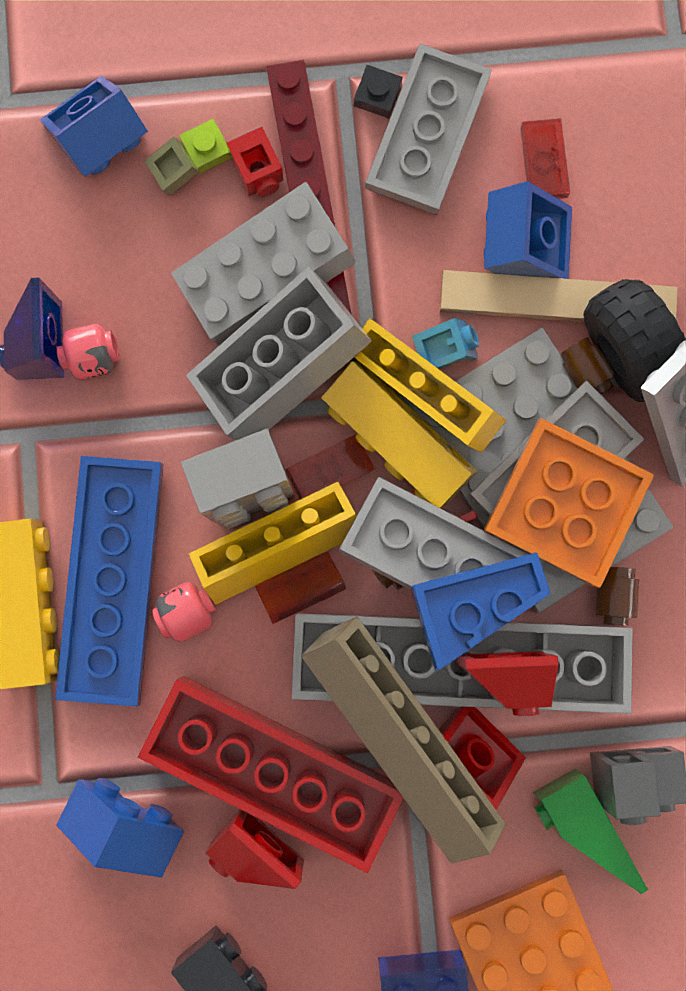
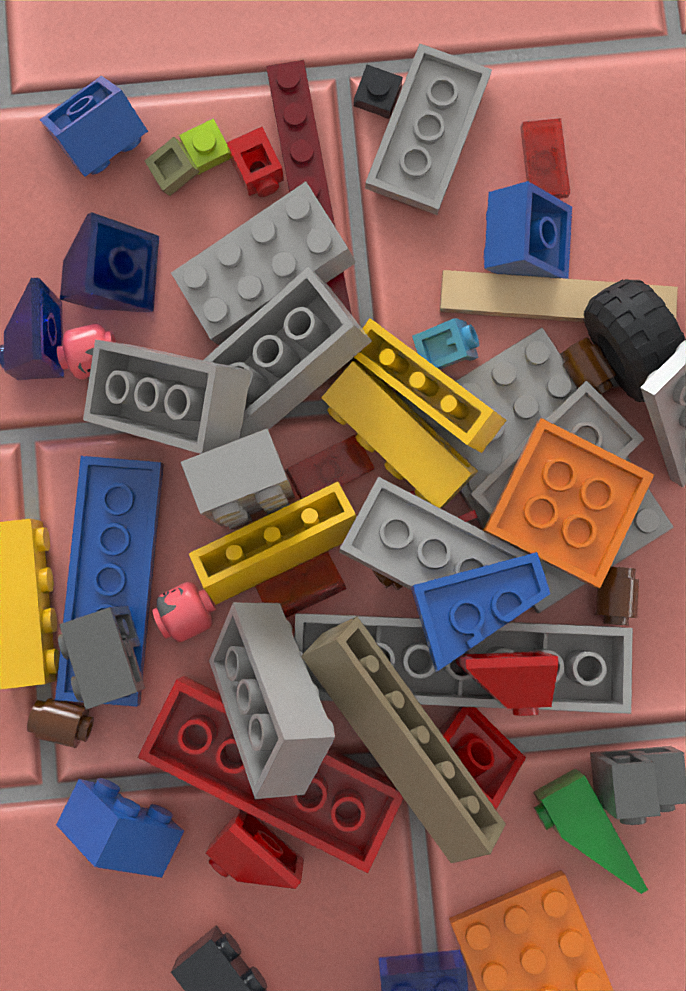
none -> reddish brown brick [27,698,94,748]
none -> dark grey brick [58,606,145,710]
none -> clear blue slope [60,212,159,312]
none -> light grey brick [83,339,251,454]
none -> light grey brick [209,602,335,799]

